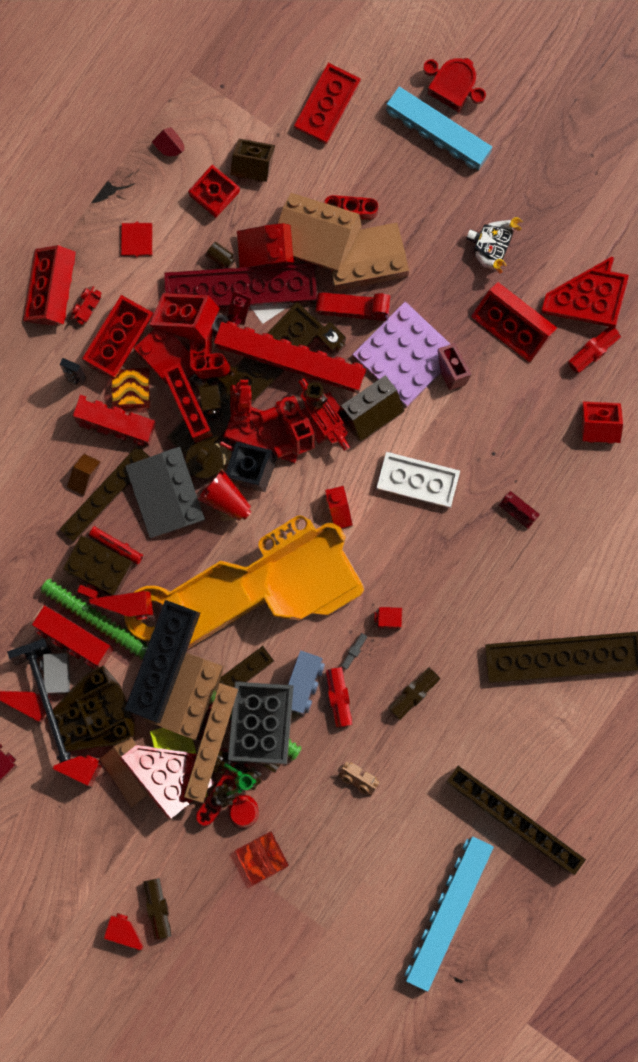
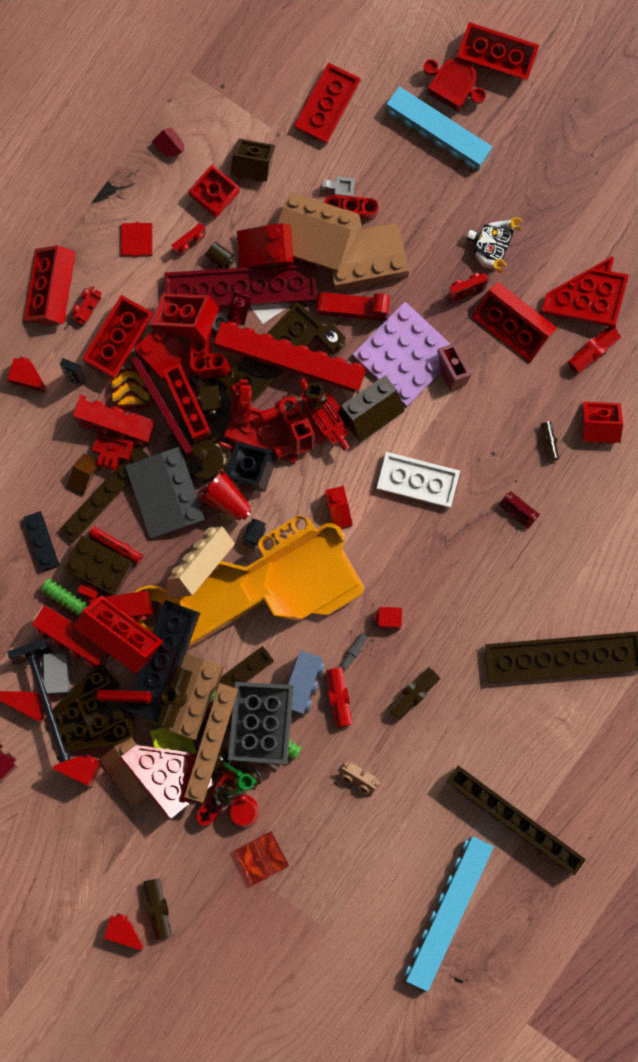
none -> red slope [7,357,47,393]
none -> black plate [23,511,60,572]
none -> red slope [74,595,163,674]
none -> red hinge [92,433,134,470]
none -> red axle [96,690,152,703]
none -> dark red tile [131,357,194,460]
none -> dark brown piece [156,666,193,728]
none -> tan slope [166,526,235,598]
none -> red plate [171,222,206,256]
none -> black brick [242,518,266,548]
none -> light grey plate [321,176,355,197]
none -> red plate [448,273,488,303]
none -> red slope [457,22,540,81]
none -> dark brown pin [540,421,560,461]

